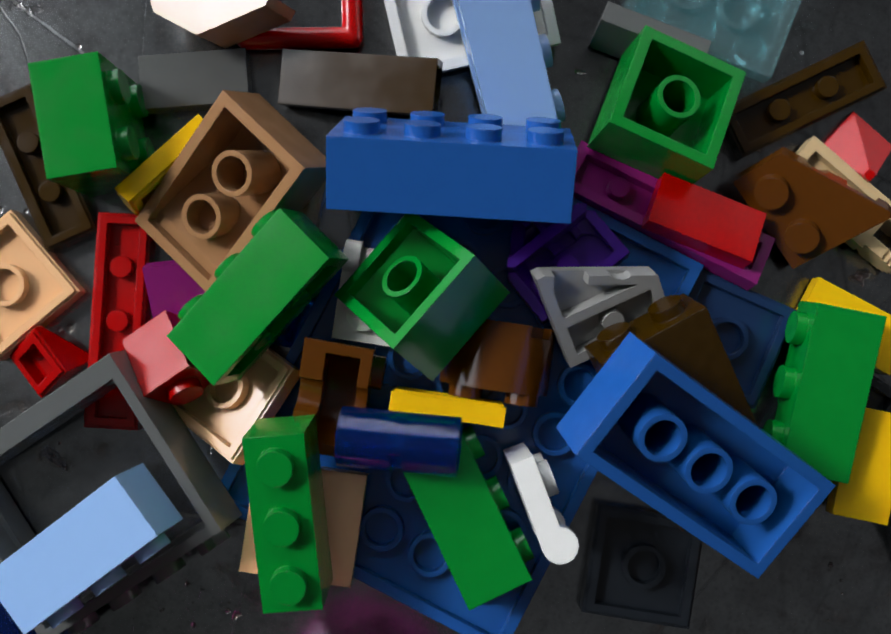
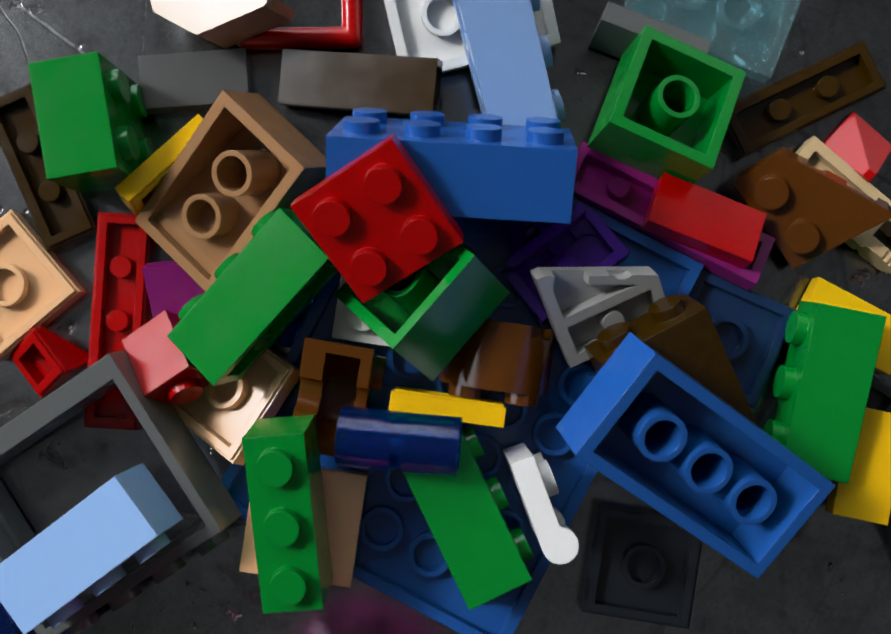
none -> red plate [290,133,464,303]

